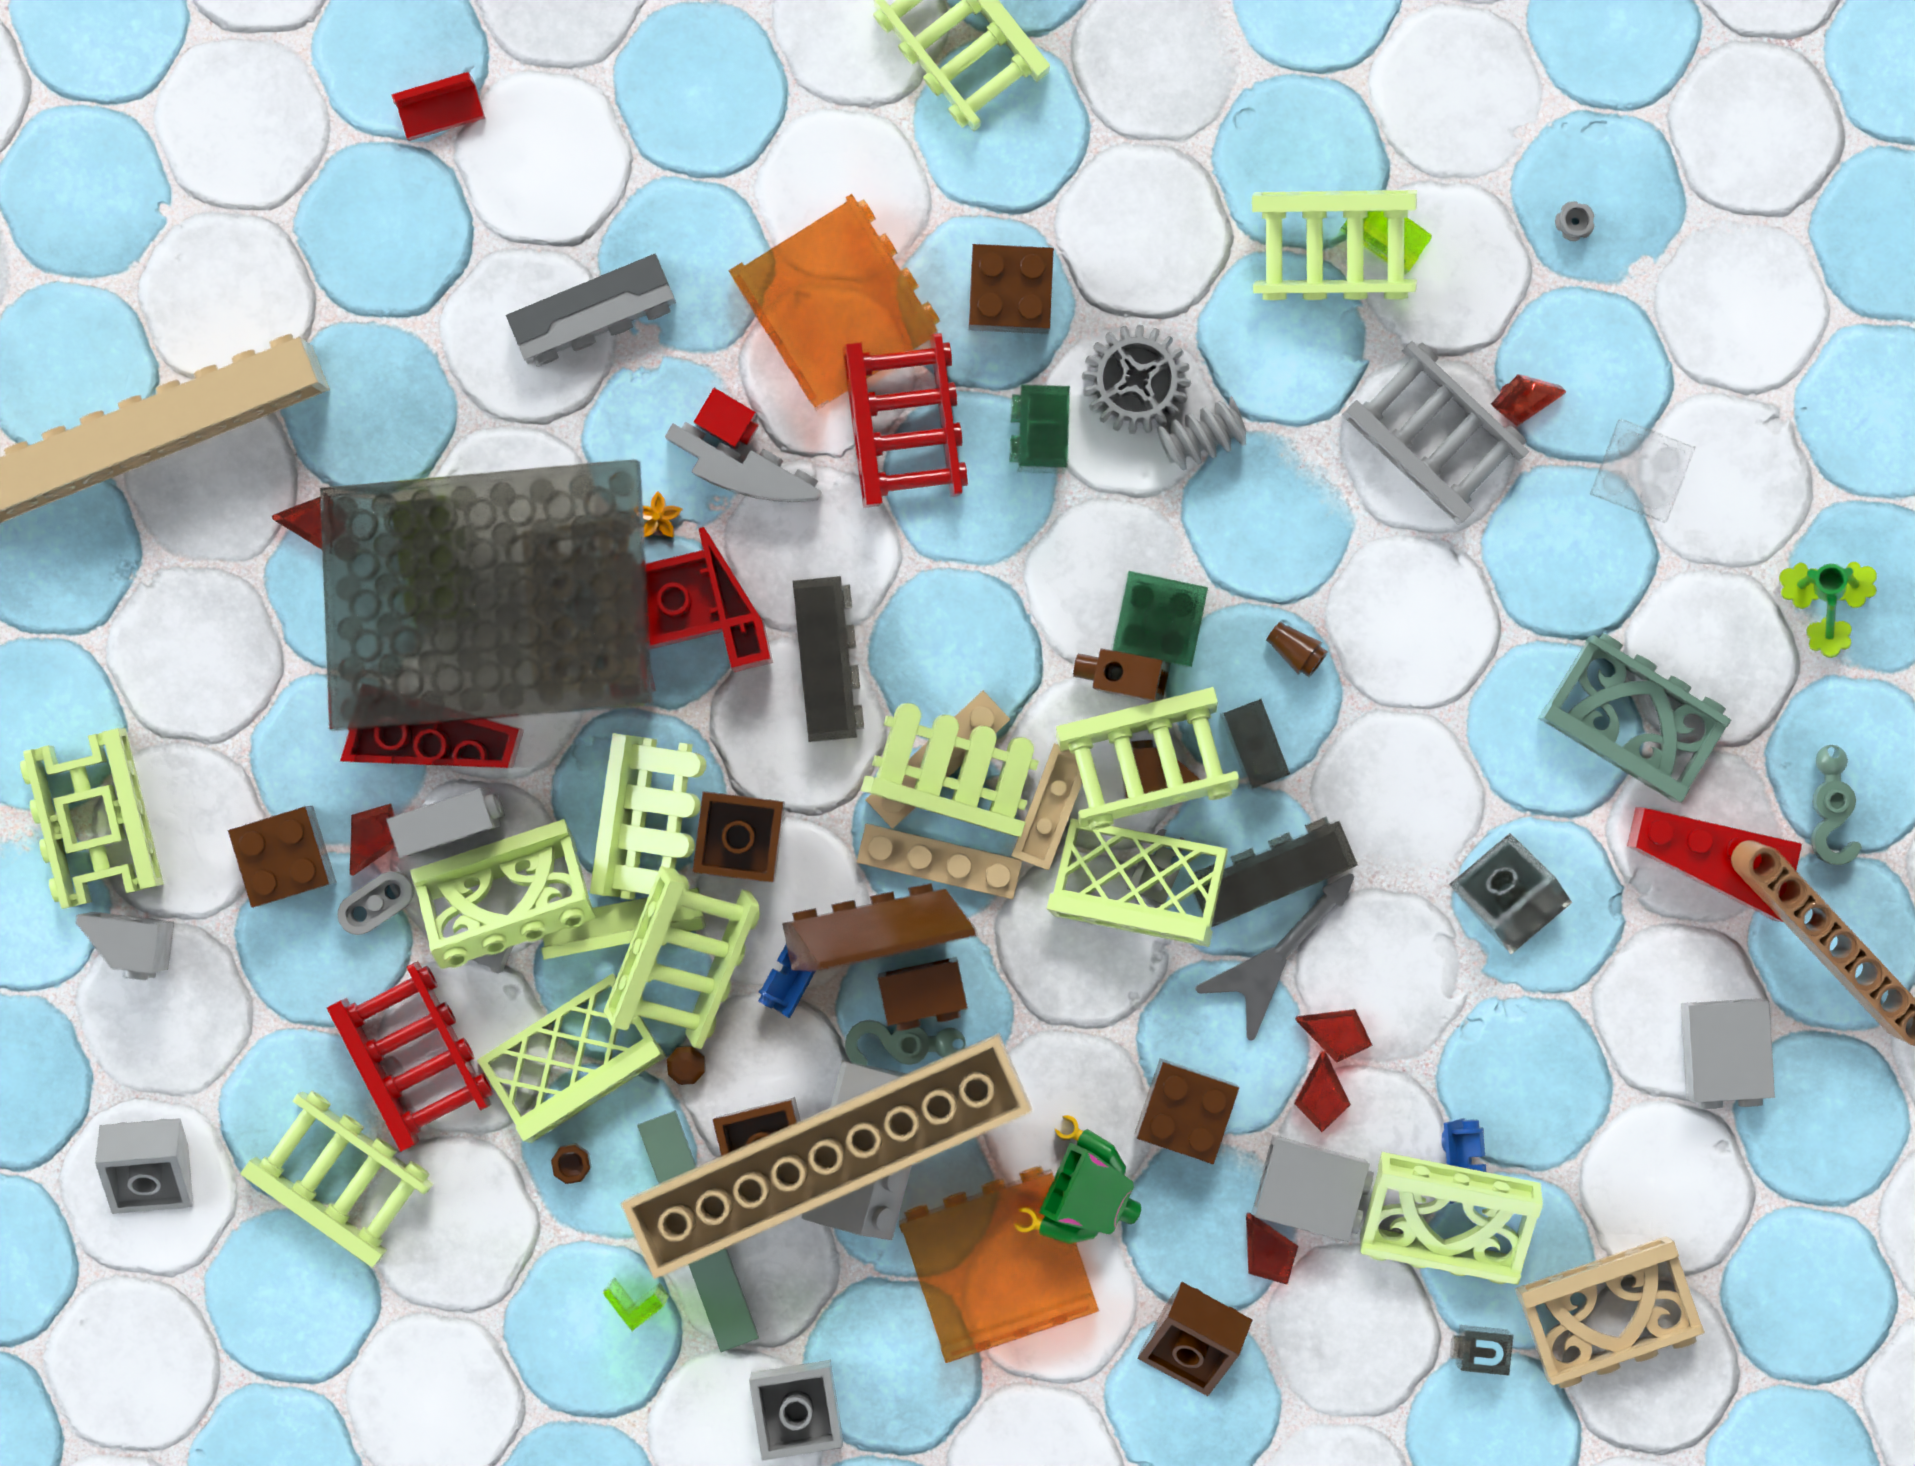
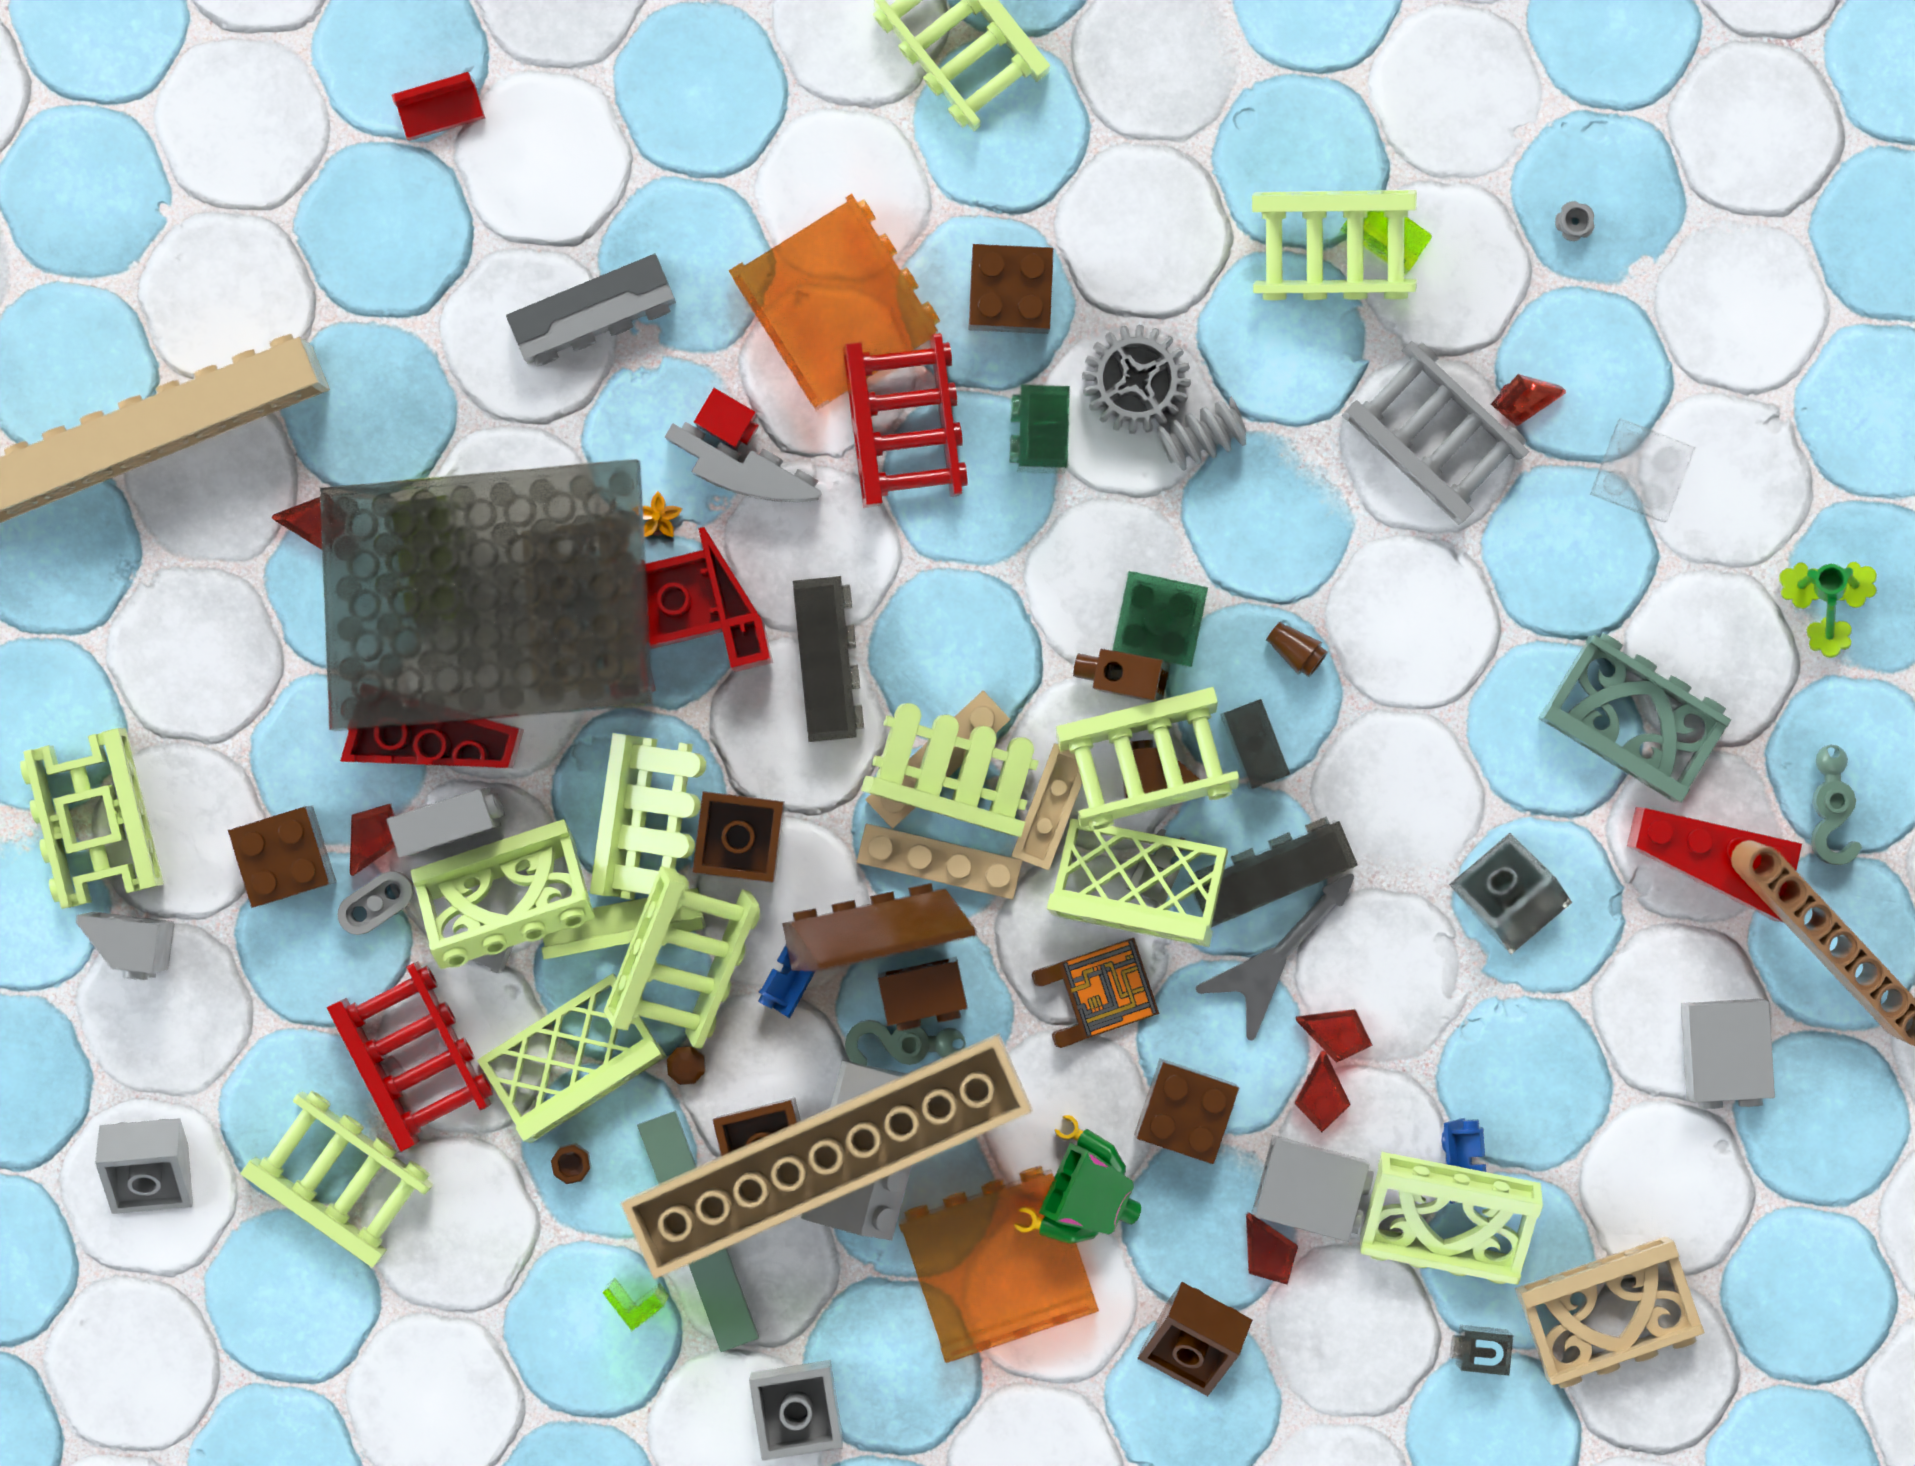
none -> flag [1032,937,1160,1048]

